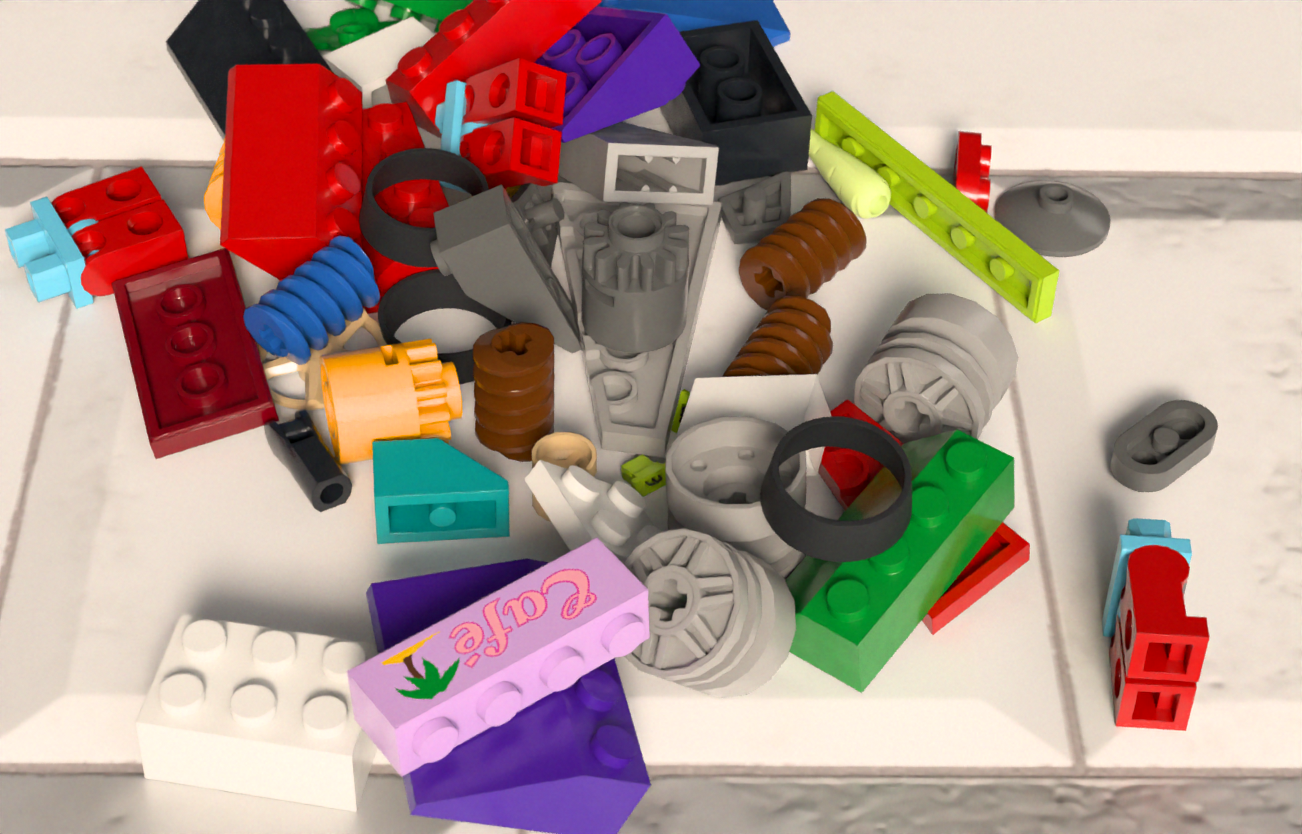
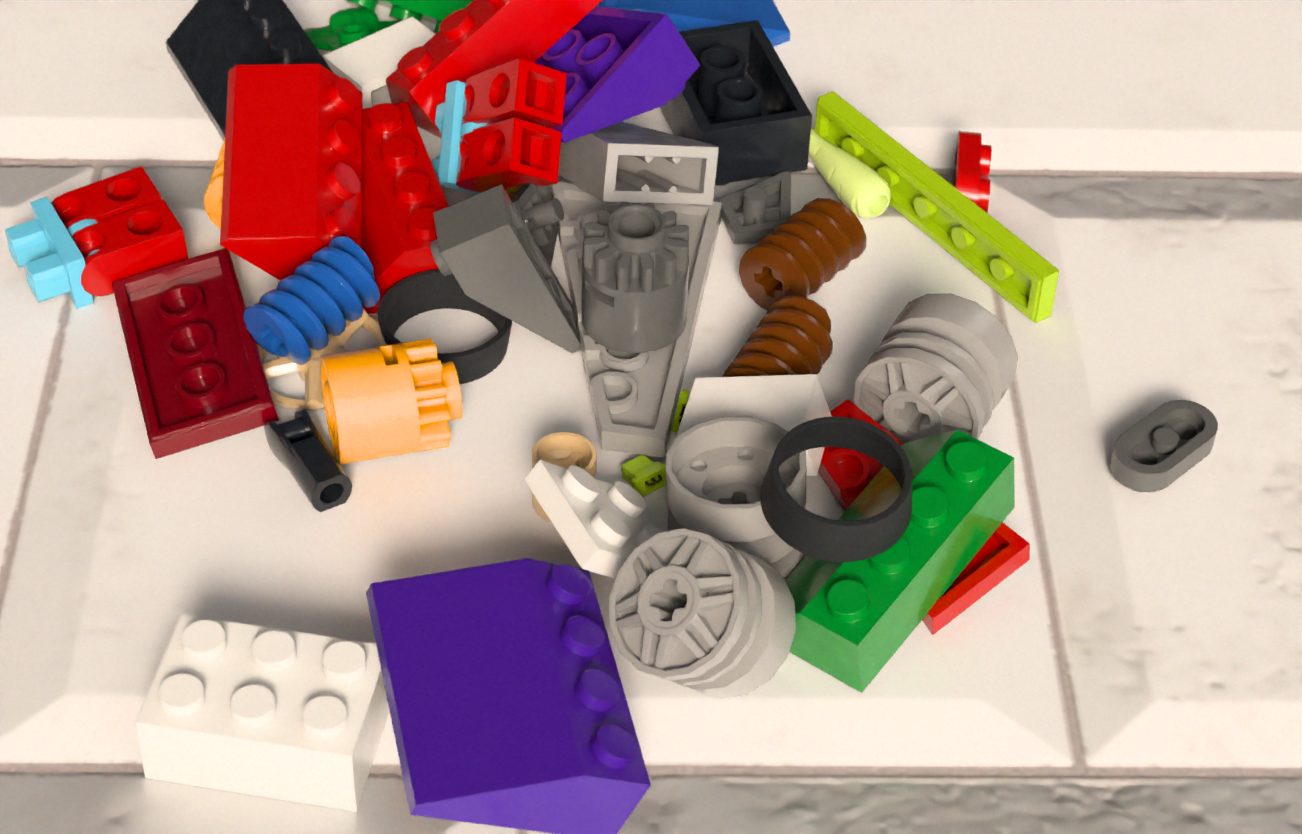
lavender brick [347,538,650,777] -> none
black tyre [359,148,489,268] -> none
teal slope [372,438,510,544] -> none
reddish brown piece [473,322,554,462] -> none
dark grey dish [995,180,1111,257] -> none
red hips [1102,518,1210,731] -> none

